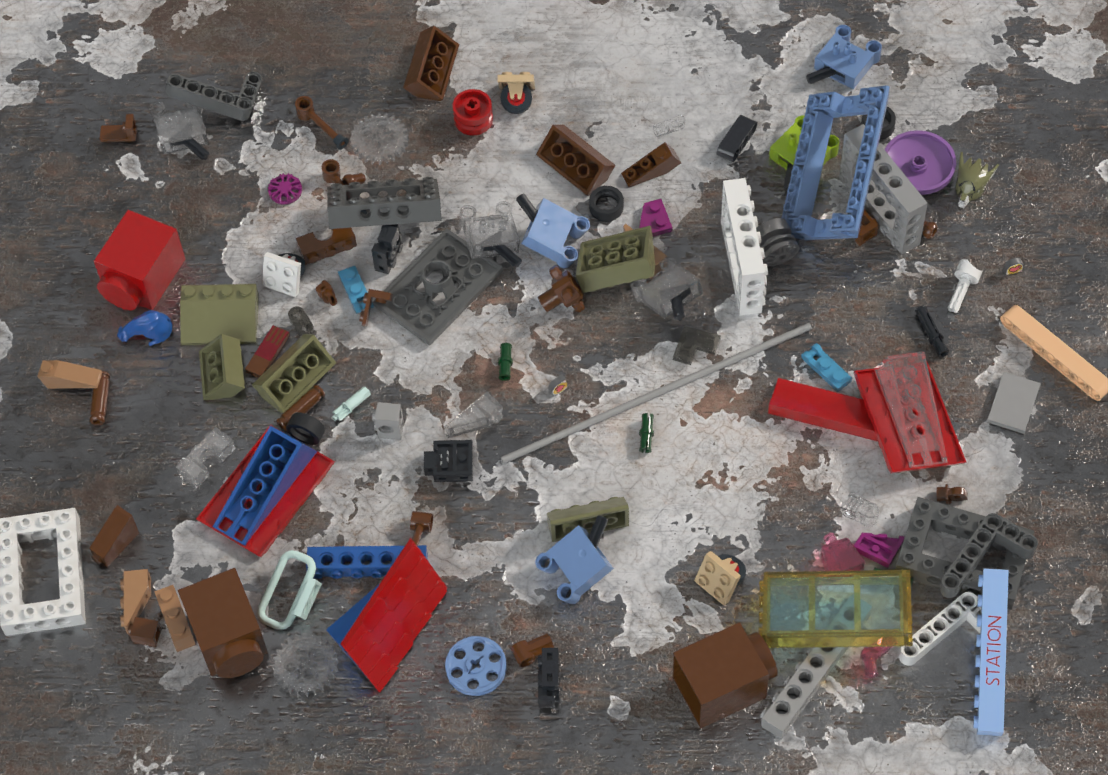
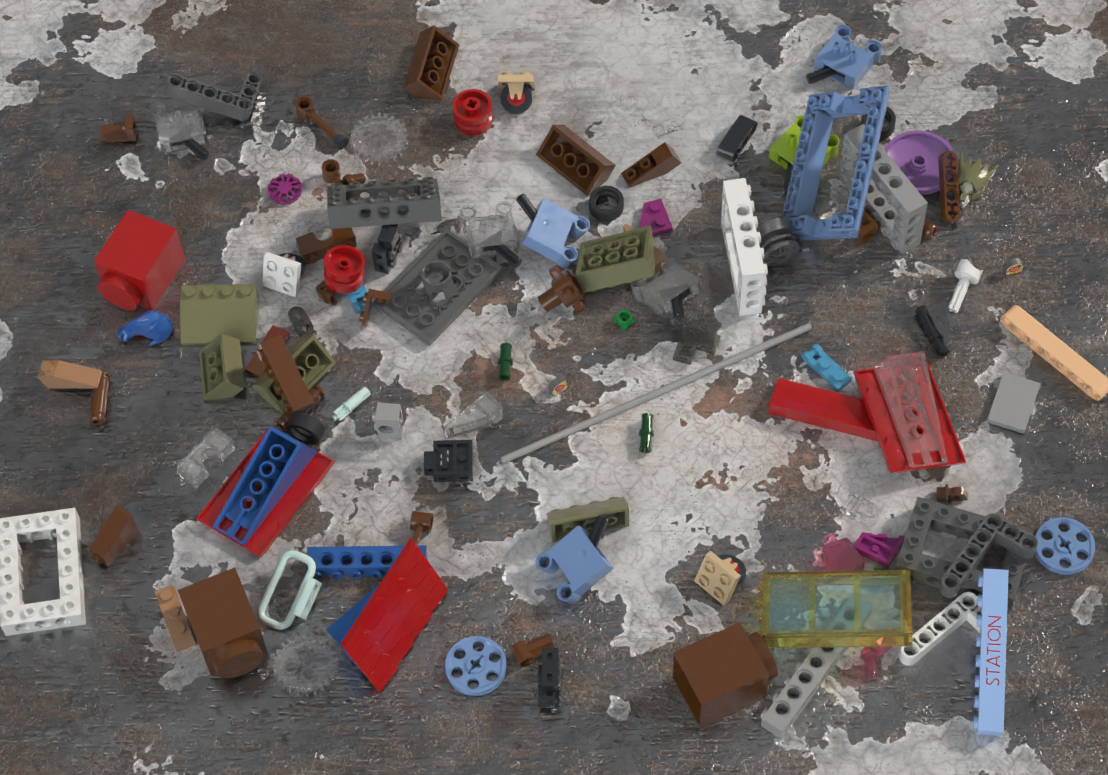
medium nougat slope [120,569,151,634] -> none
reddish brown brick [128,617,162,647] -> none
none -> reddish brown brick [257,334,314,416]
none -> red wheel [324,245,365,293]
none -> green plate [613,310,636,330]
none -> reddish brown beam [938,151,960,223]
none -> medium blue wedge [1035,517,1095,575]

